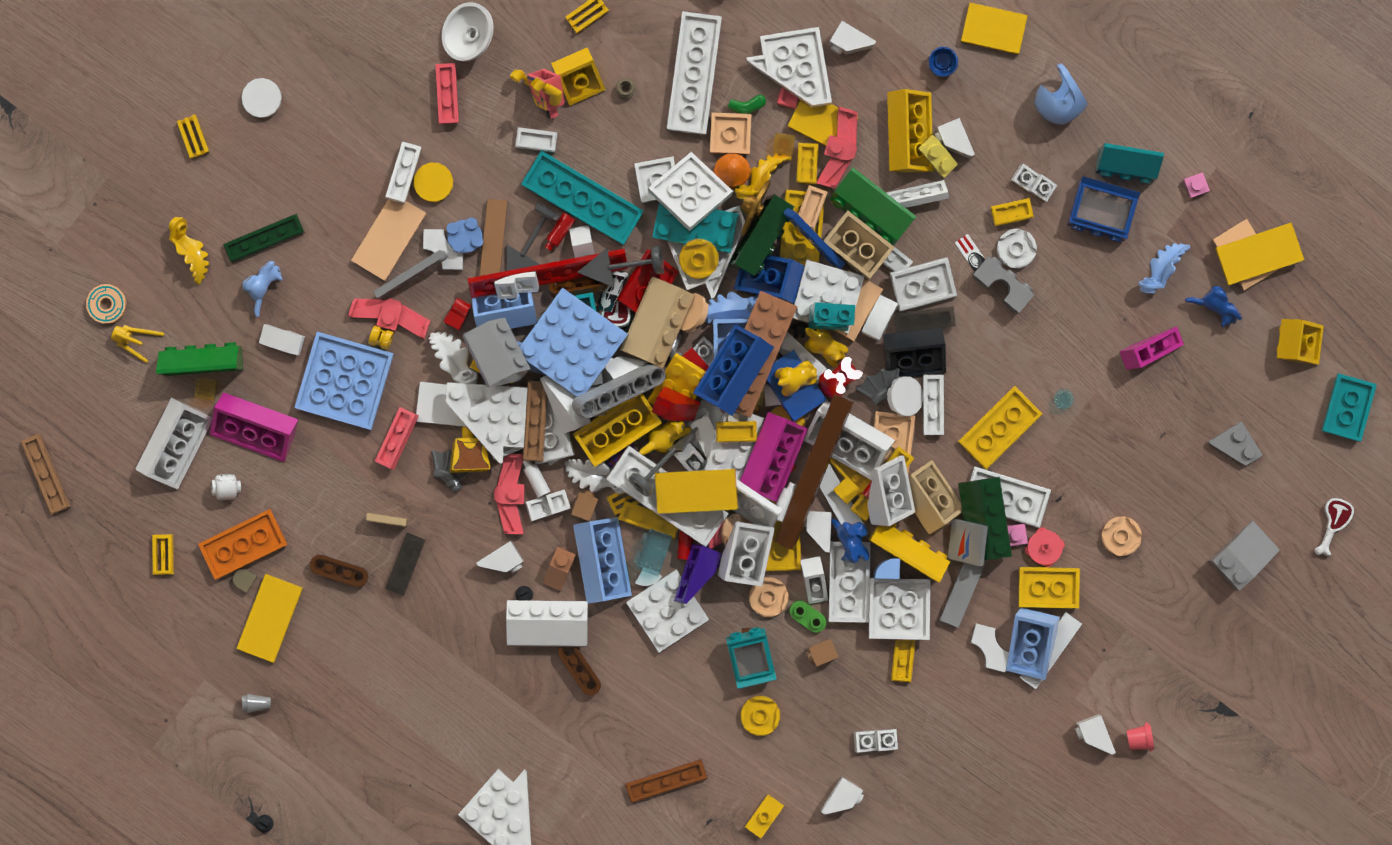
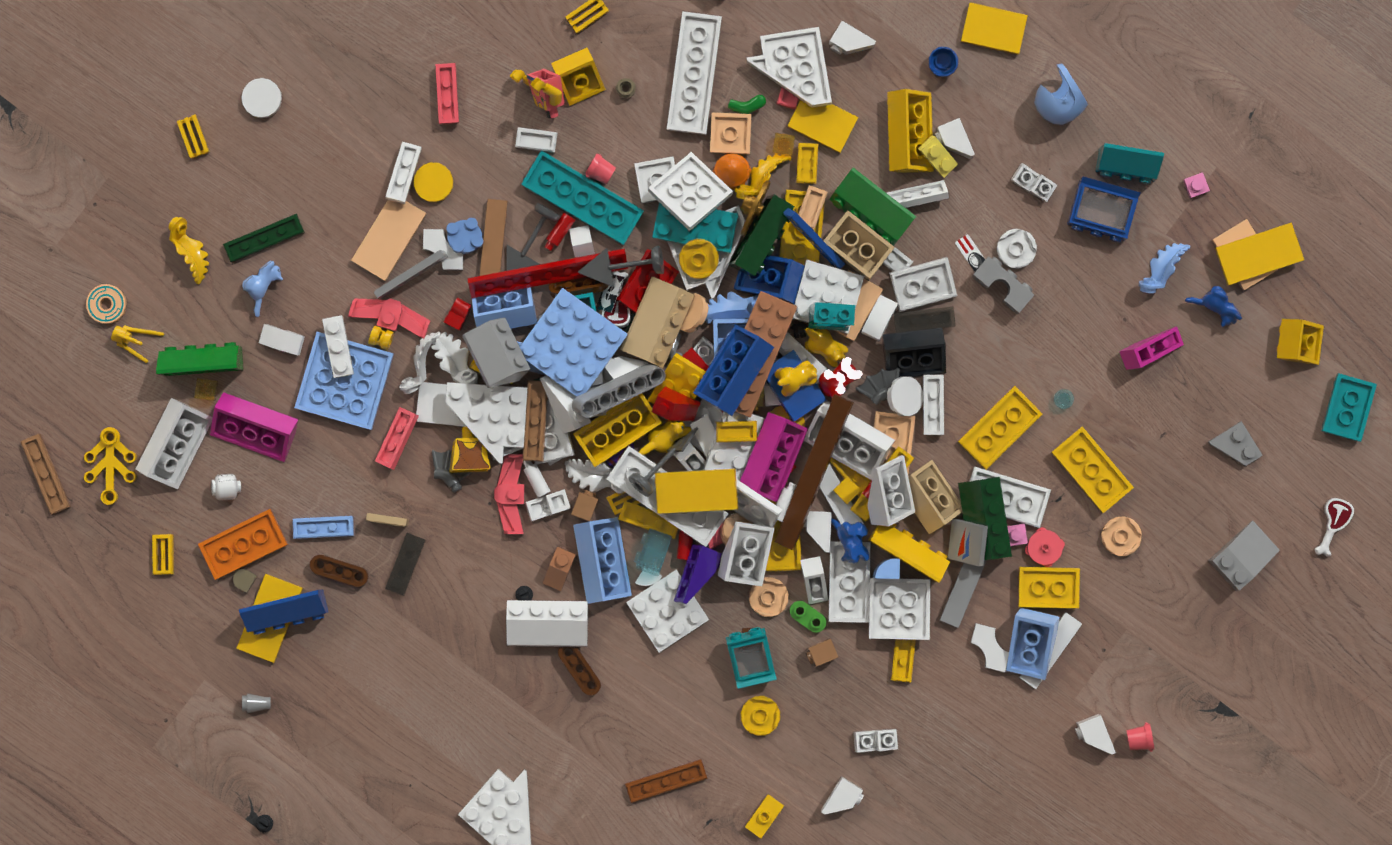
white dish [442,2,494,62] -> none
white slope [477,541,524,573] -> none
white slope [495,272,539,299] -> none
coral plate [816,106,858,189] -> none
yellow plate [990,198,1034,227] -> none
none -> yellow plant [84,427,137,505]
none -> blue slope [239,589,329,635]
none -> light blue tile [293,516,354,539]
none -> white plate [322,315,354,378]
none -> white plant [399,333,441,394]
none -> coral piece [584,153,616,184]
none -> yellow plate [1051,426,1134,513]

